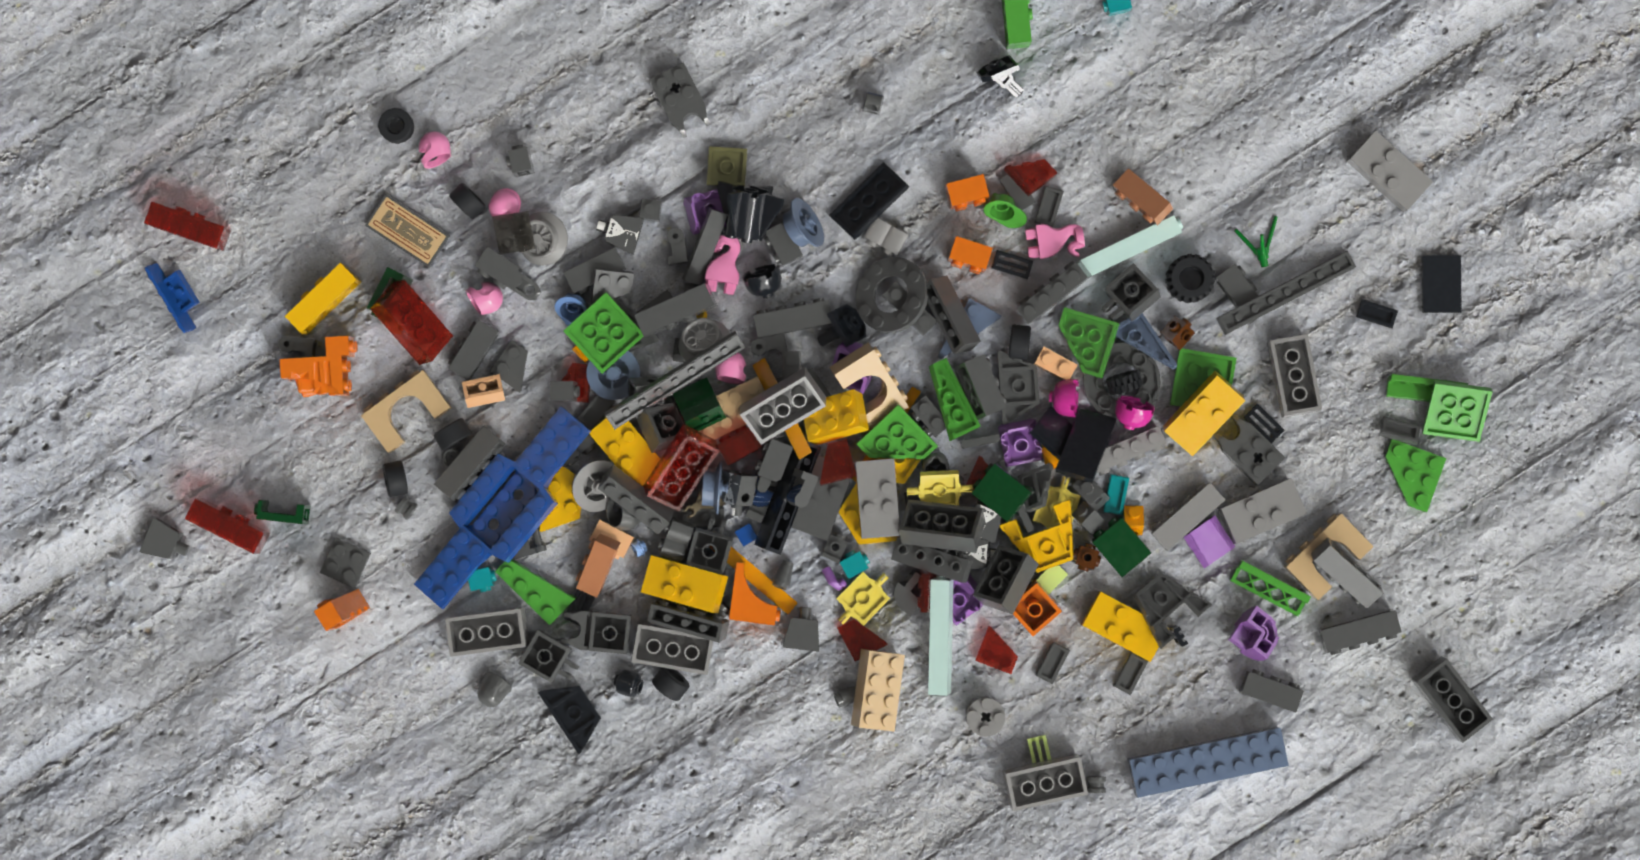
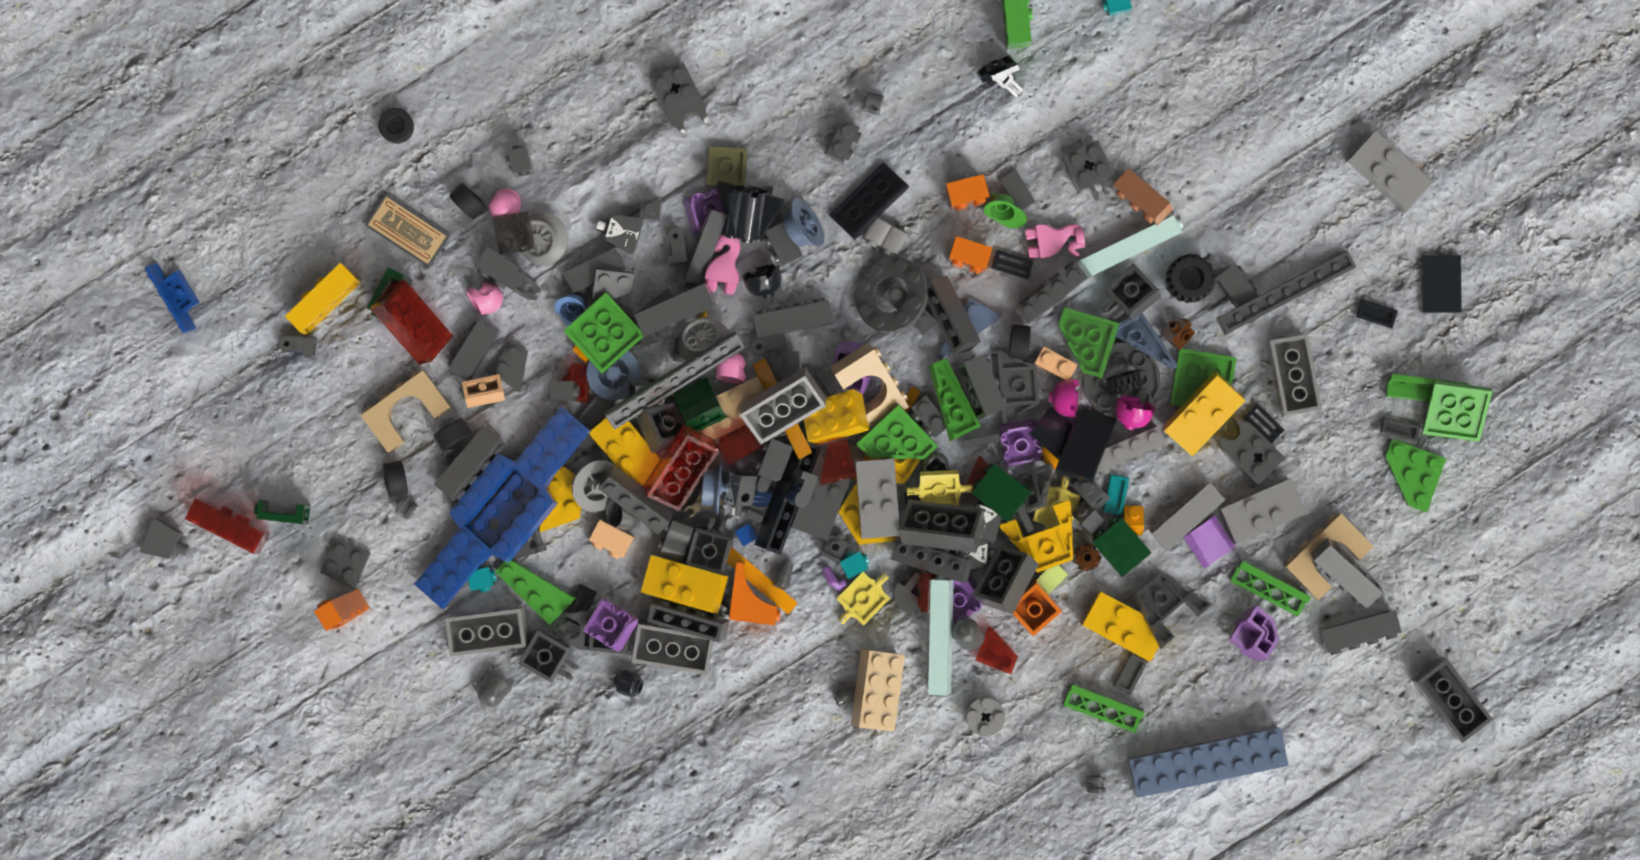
clear red brick [144,201,231,251] -> none
orange brick [280,336,358,397] -> none
bright pink helmet [419,131,451,169] -> none
black wing [538,686,601,754] -> none
nougat brick [576,533,621,598] -> none
light blue plate [631,539,647,557] -> none
black tyre [652,667,690,701] -> none
dark grey torso [783,607,819,652] -> none
black piece [817,304,866,347] -> none
clear red wing [837,619,888,662] -> none
light grey brick [1002,754,1088,811] -> none
clear red wing [1004,159,1057,197] -> none
yellowish green tile [1027,735,1051,764] -> none
dark grey tile [1034,186,1064,227] -> none
dark grey tile [1035,642,1070,684] -> none
black tile [1169,625,1188,647] -> none
green plant [1234,216,1278,267] -> none
dark grey brick [1239,669,1304,713] -> none
none -> medium lavender slope [583,598,638,652]
none -> dark grey brick [826,119,862,164]
none -> dark grey hair [953,618,985,650]
none -> dark grey hinge [1062,140,1115,201]
none -> bright green fence [1063,684,1145,733]

